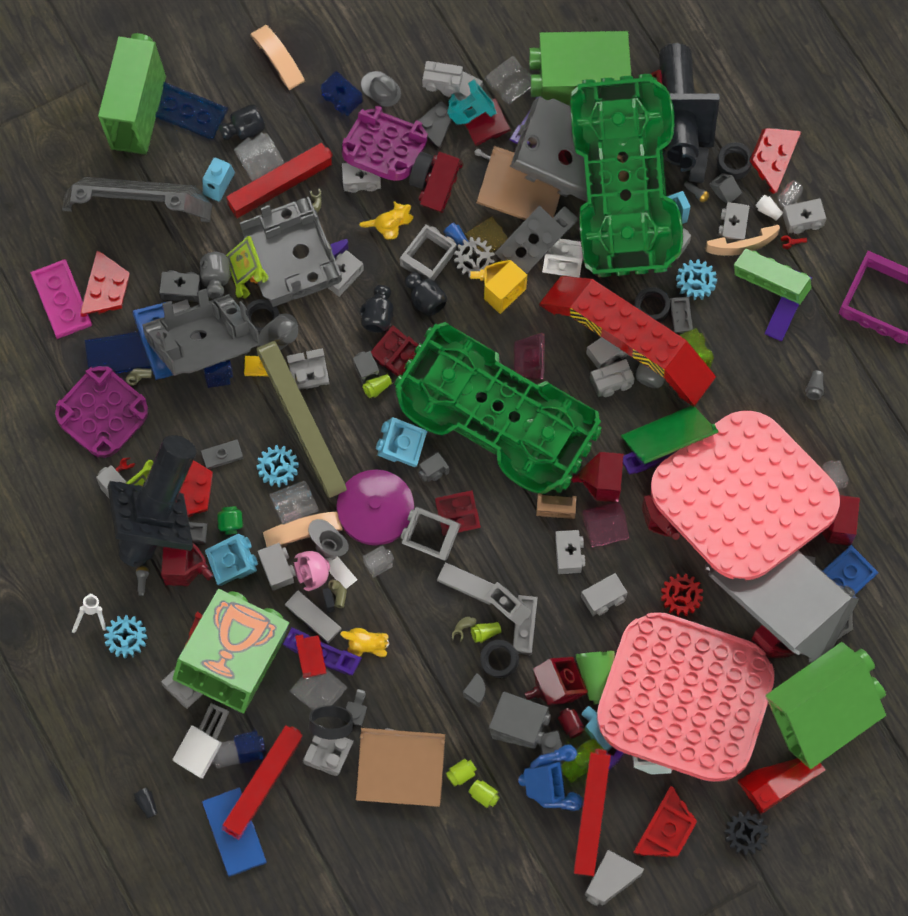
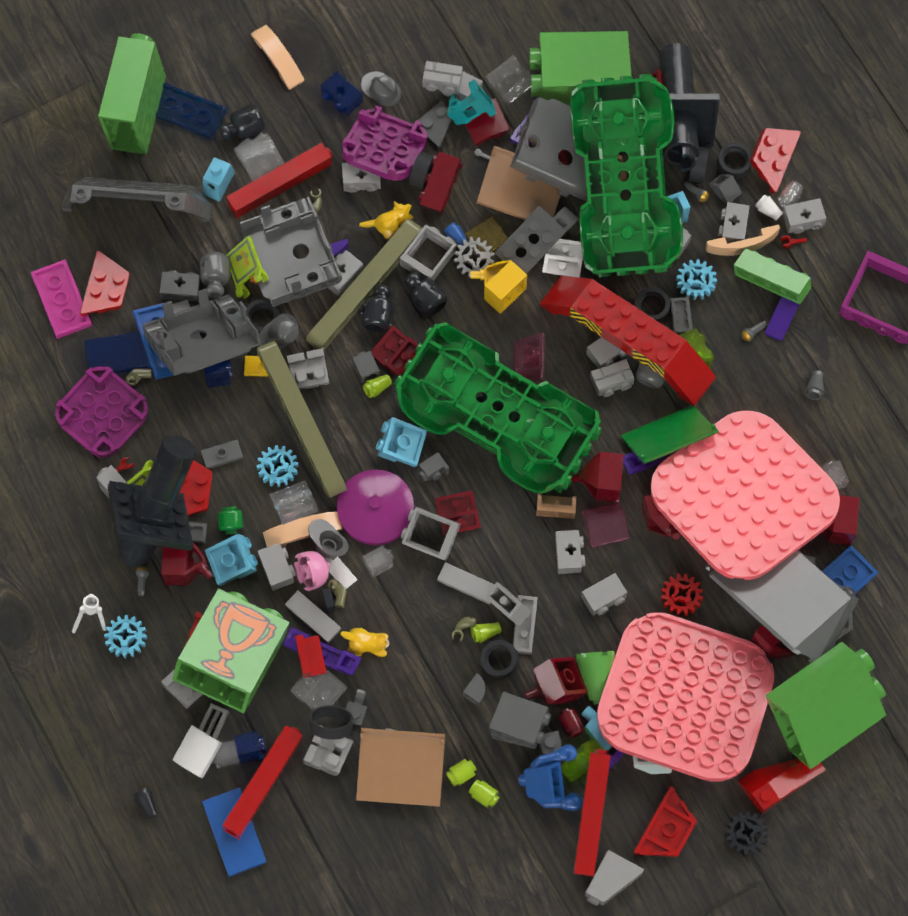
none -> olive beam [305,219,422,351]
none -> dark grey piece [741,321,767,341]

